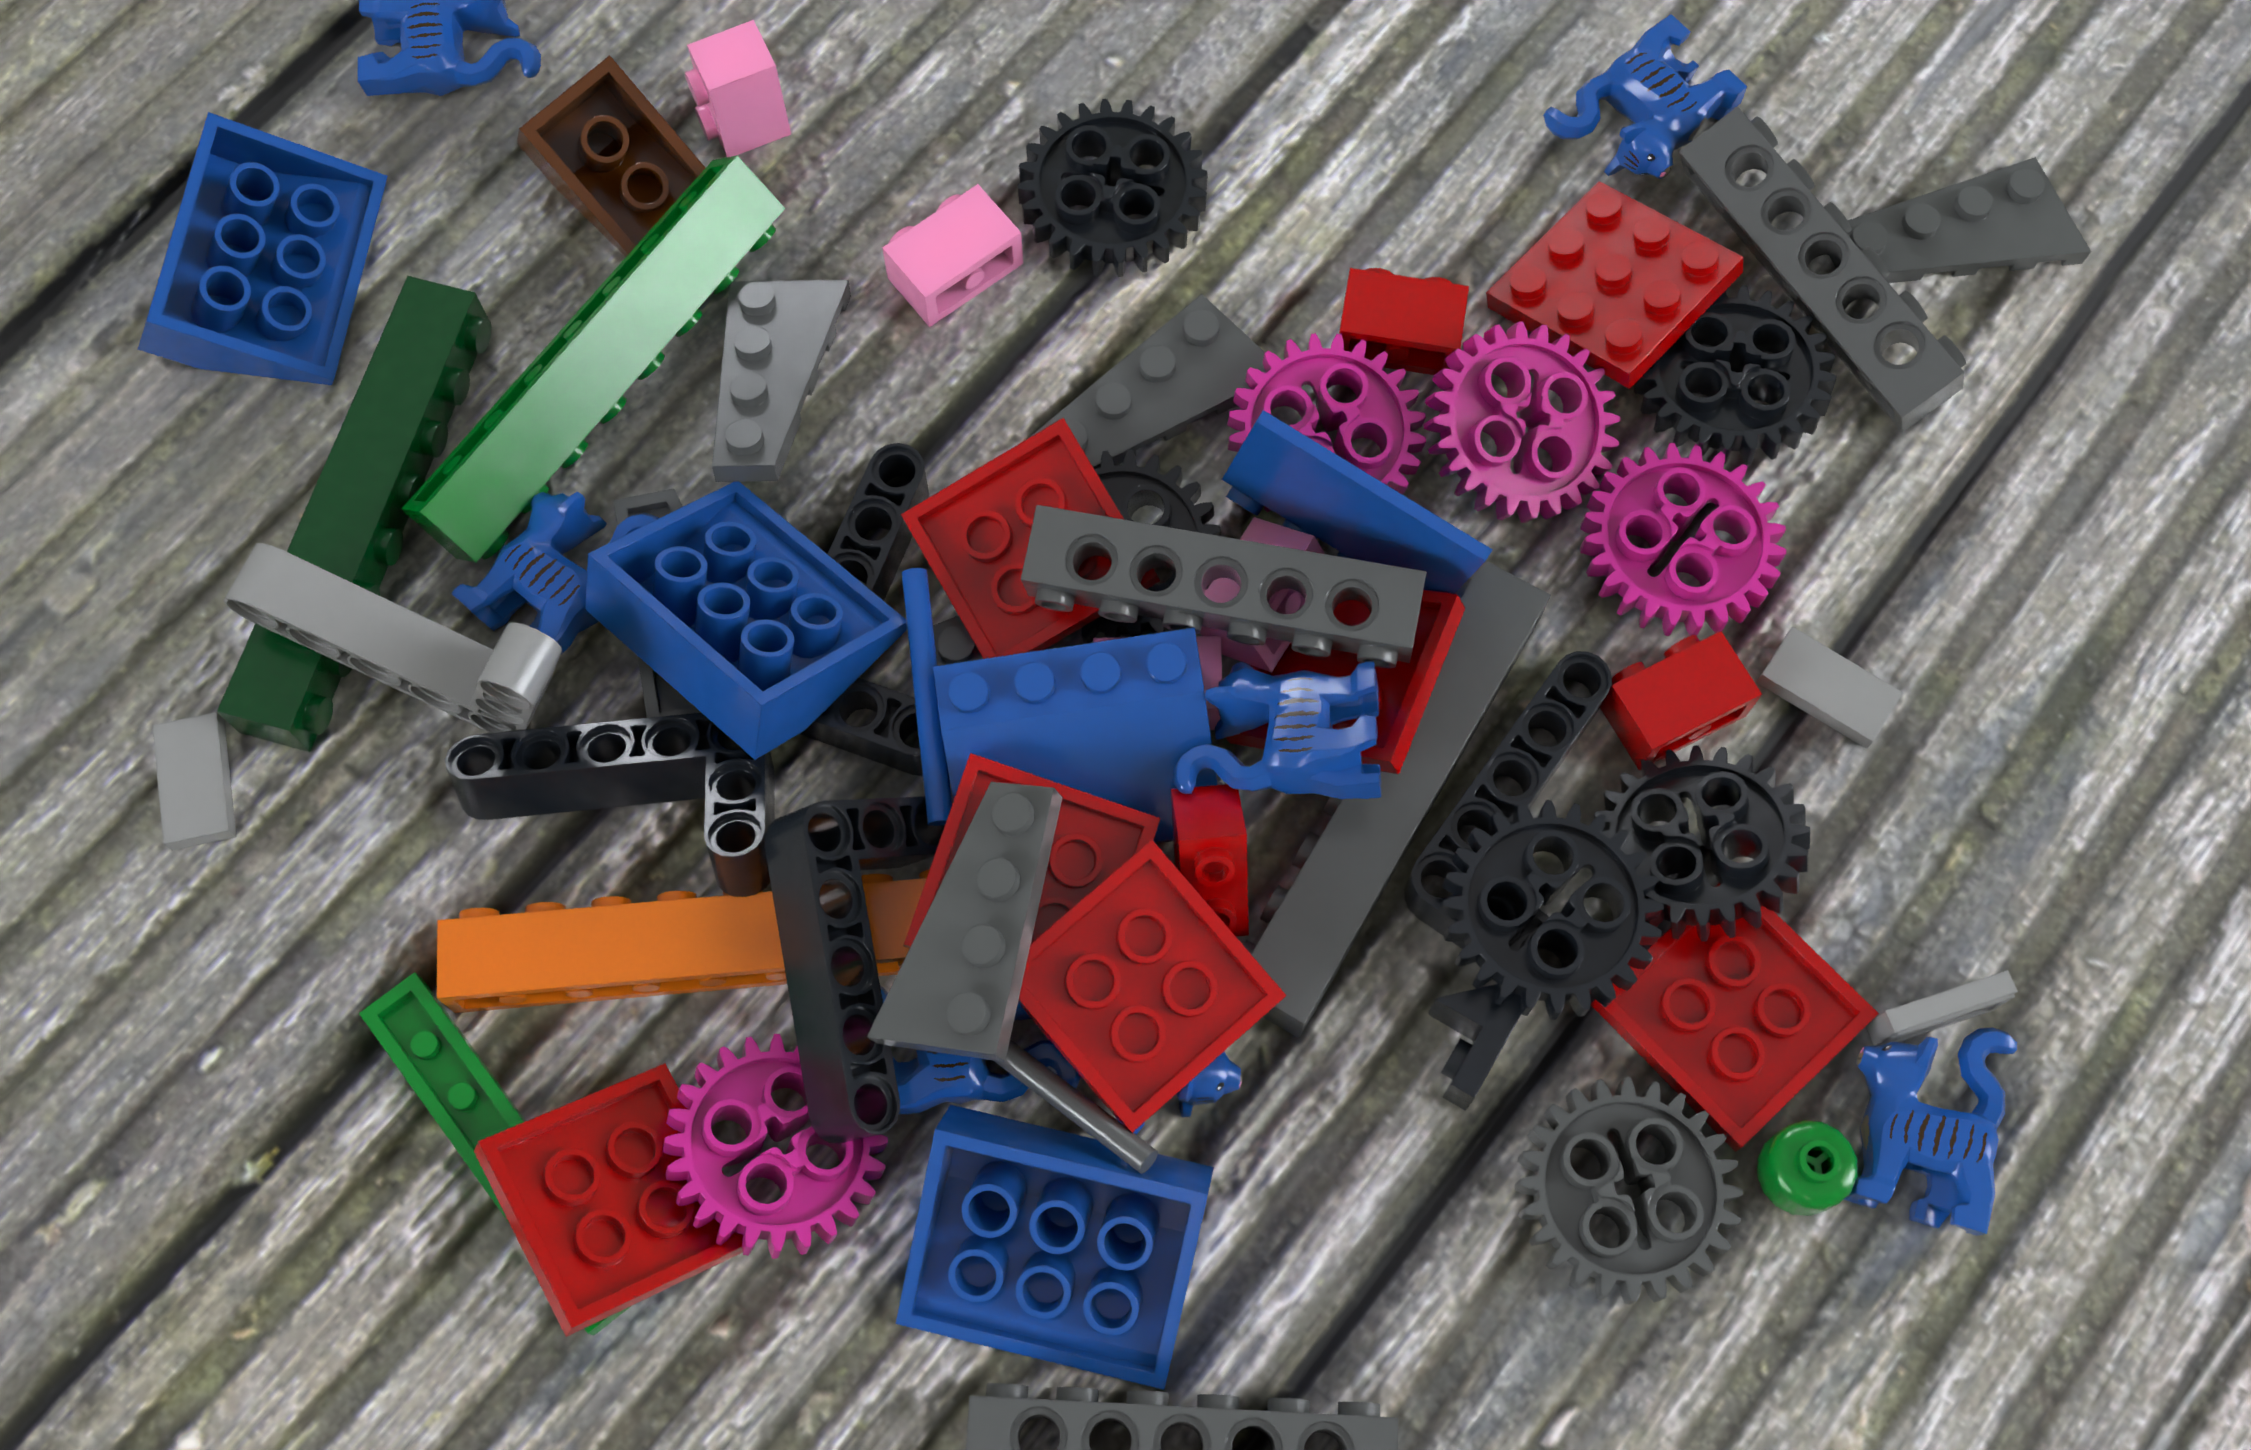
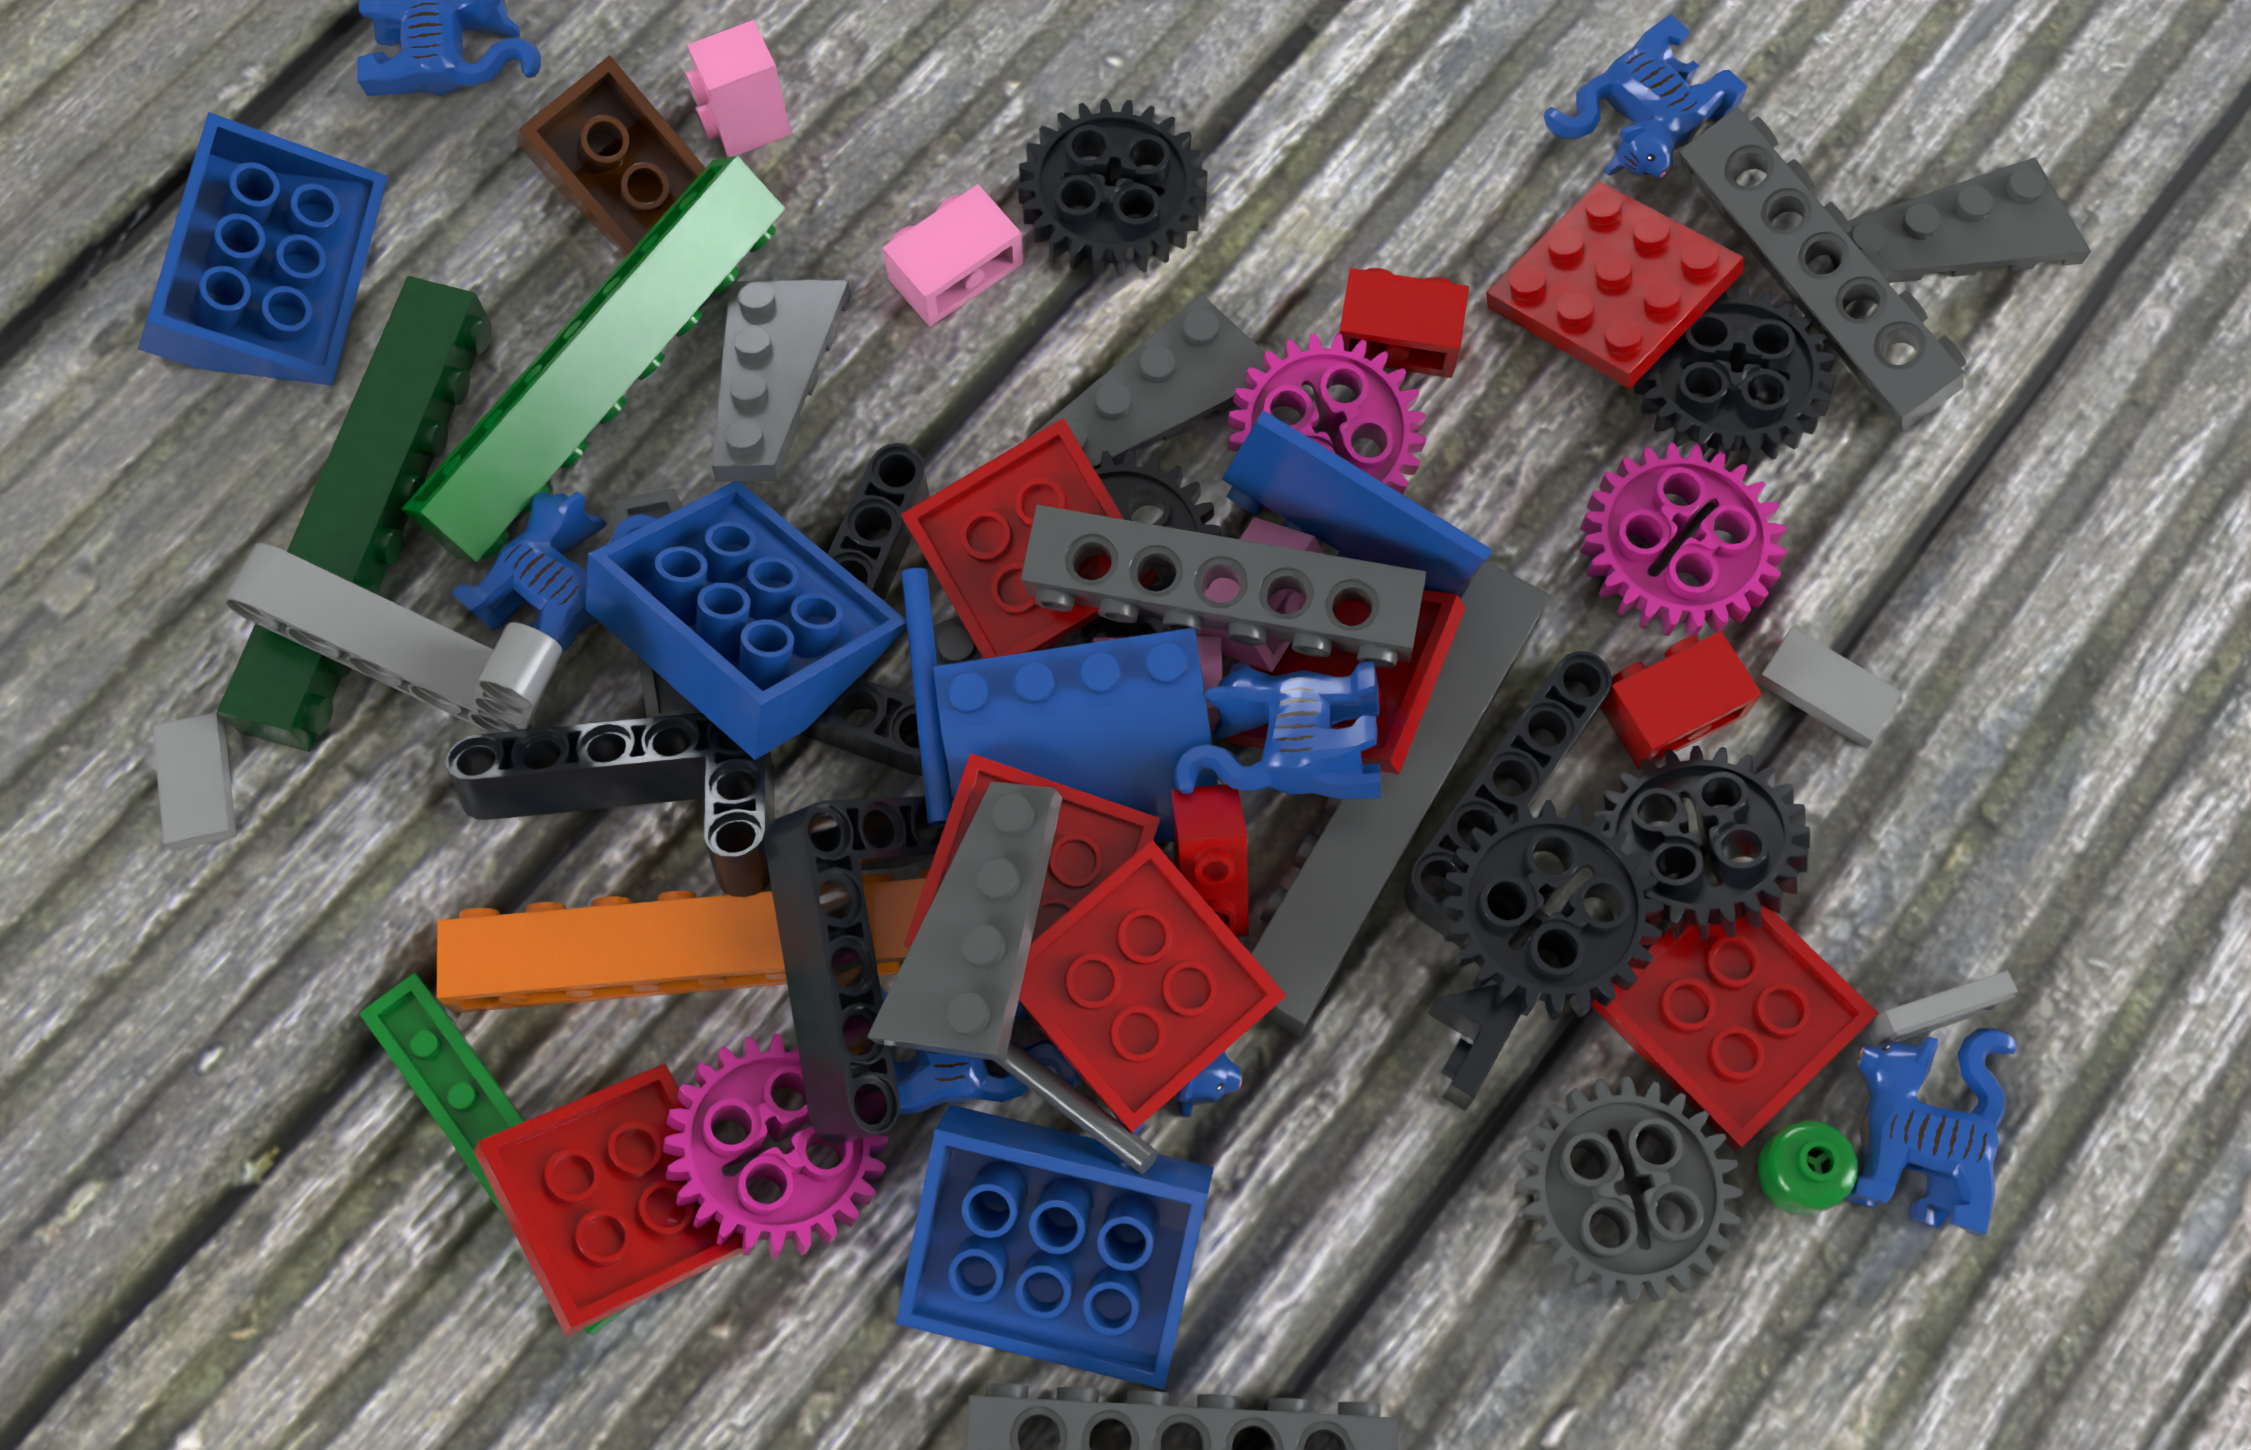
dark pink gear [1423,322,1620,523] -> none

